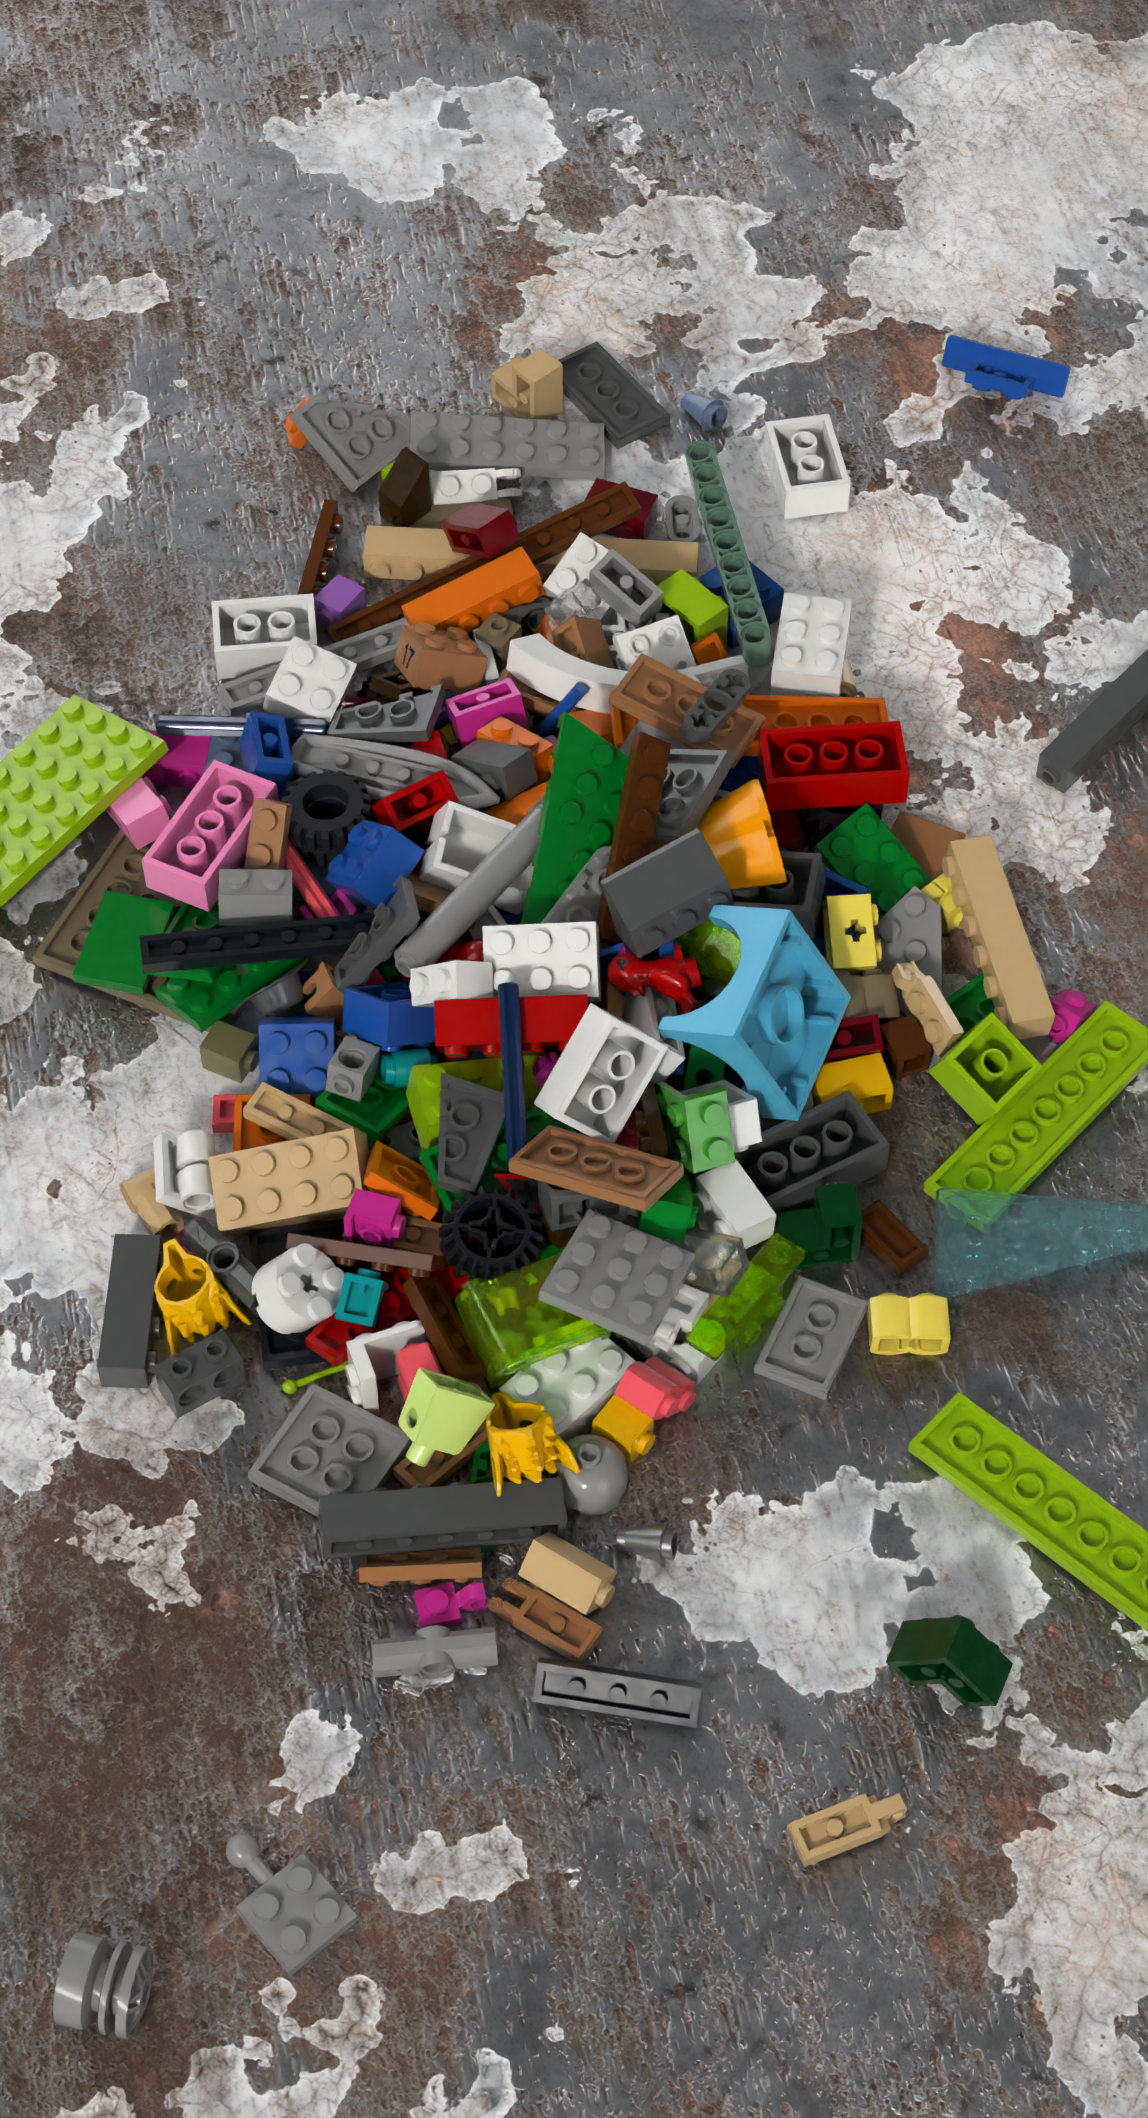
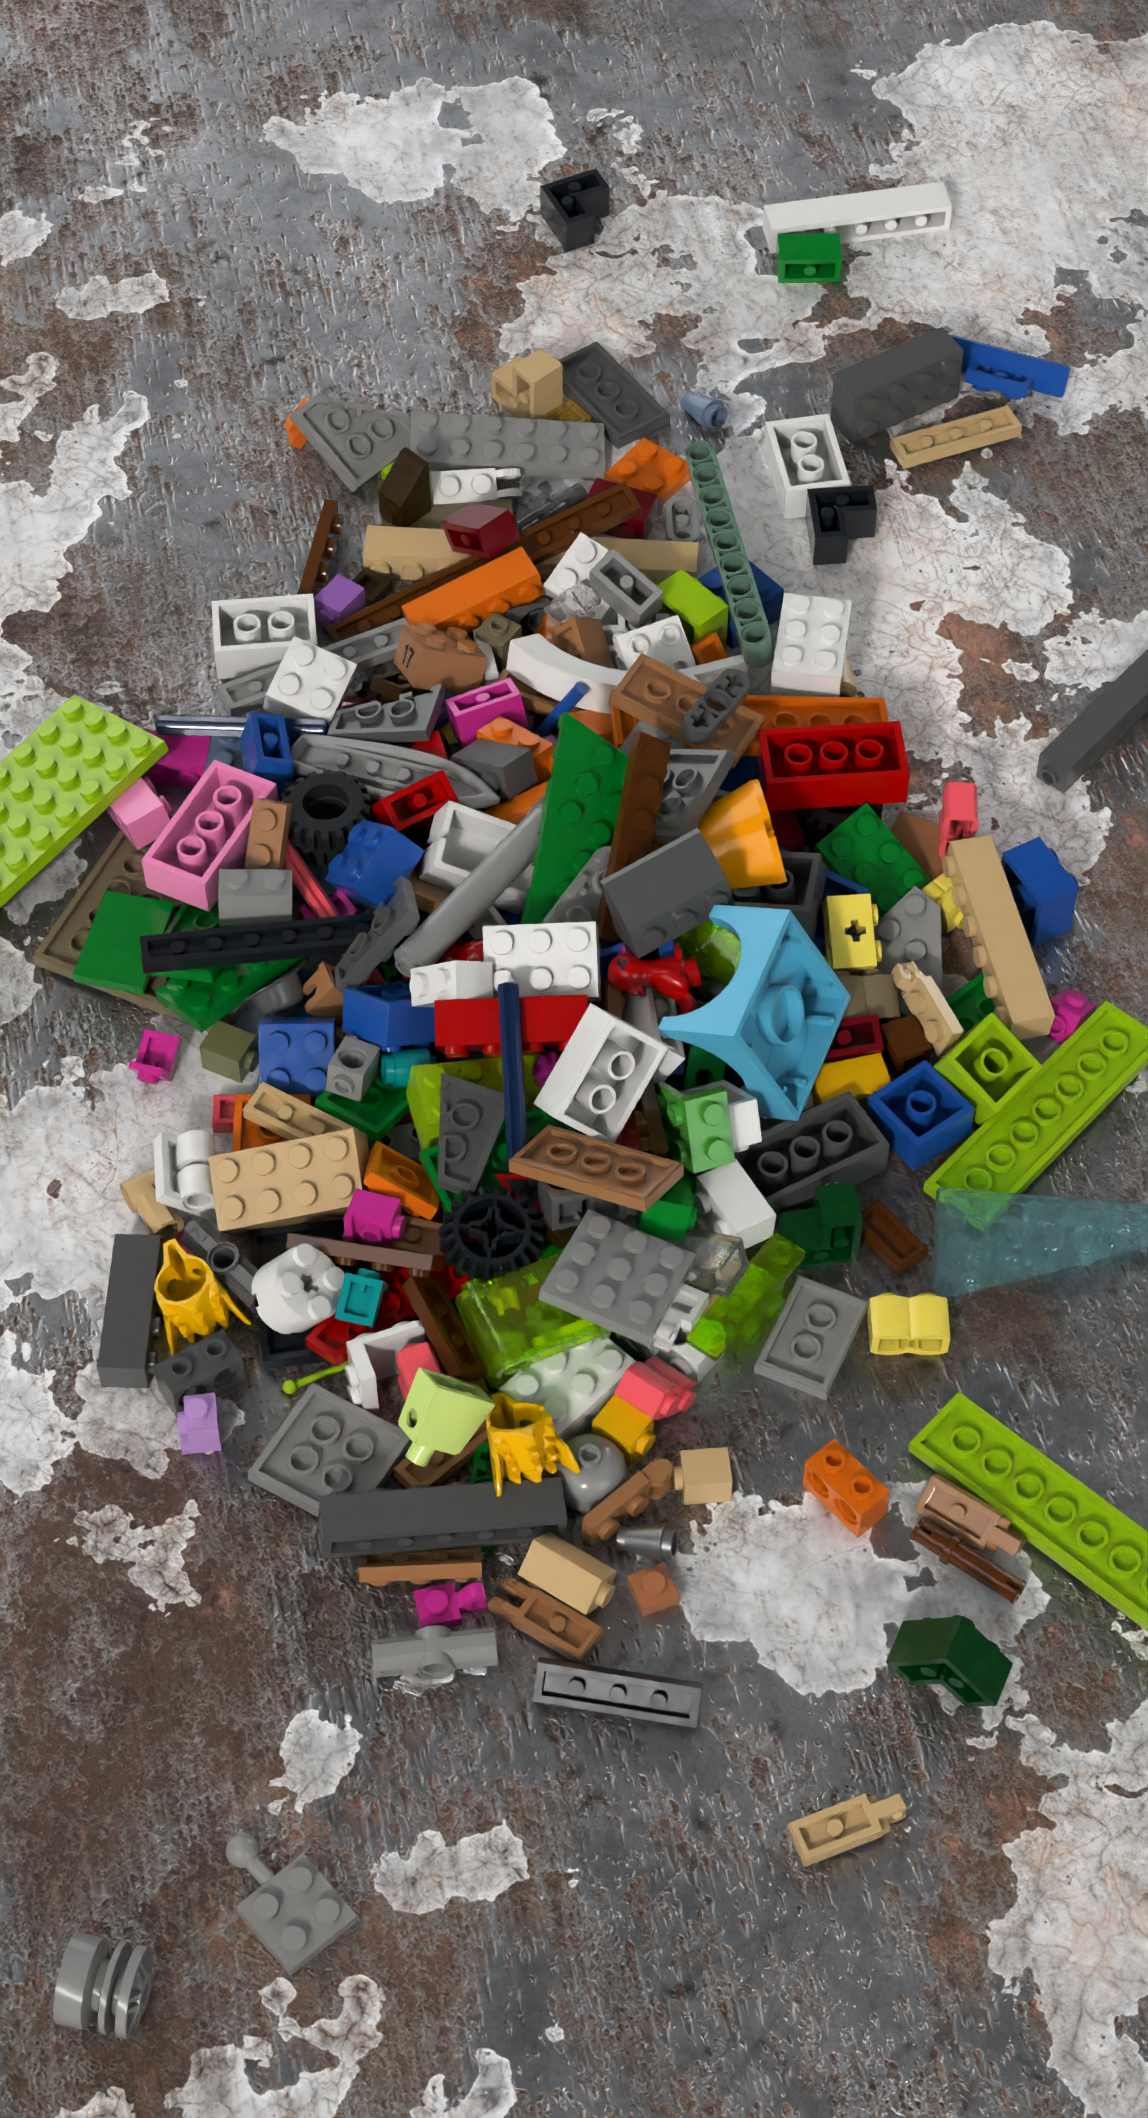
none -> dark pink bracket [128,1029,183,1085]
none -> lavender brick [177,1393,222,1455]
none -> dark brown plate [352,567,393,607]
none -> dark grey pin [516,483,588,533]
none -> black brick [540,168,609,252]
none -> clear yellow tile [546,399,591,422]
none -> medium nougat hinge [581,1458,674,1548]
none -> orange plate [604,437,690,509]
none -> nougat plate [627,1562,680,1617]
none -> tan brick [673,1447,733,1505]
none -> white brick [762,181,952,254]
none -> green brick [776,233,842,283]
none -> orange brick [803,1439,890,1538]
none -> black brick [805,485,877,565]
none -> dark grey brick [830,327,964,444]
none -> blue brick [866,1060,975,1171]
none -> tan plate [890,405,1022,469]
none -> reddish brown pin [910,1517,1027,1605]
none -> medium nougat hinge [914,1473,1027,1556]
none -> coral brick [939,782,978,859]
none -> blue brick [1001,837,1079,947]

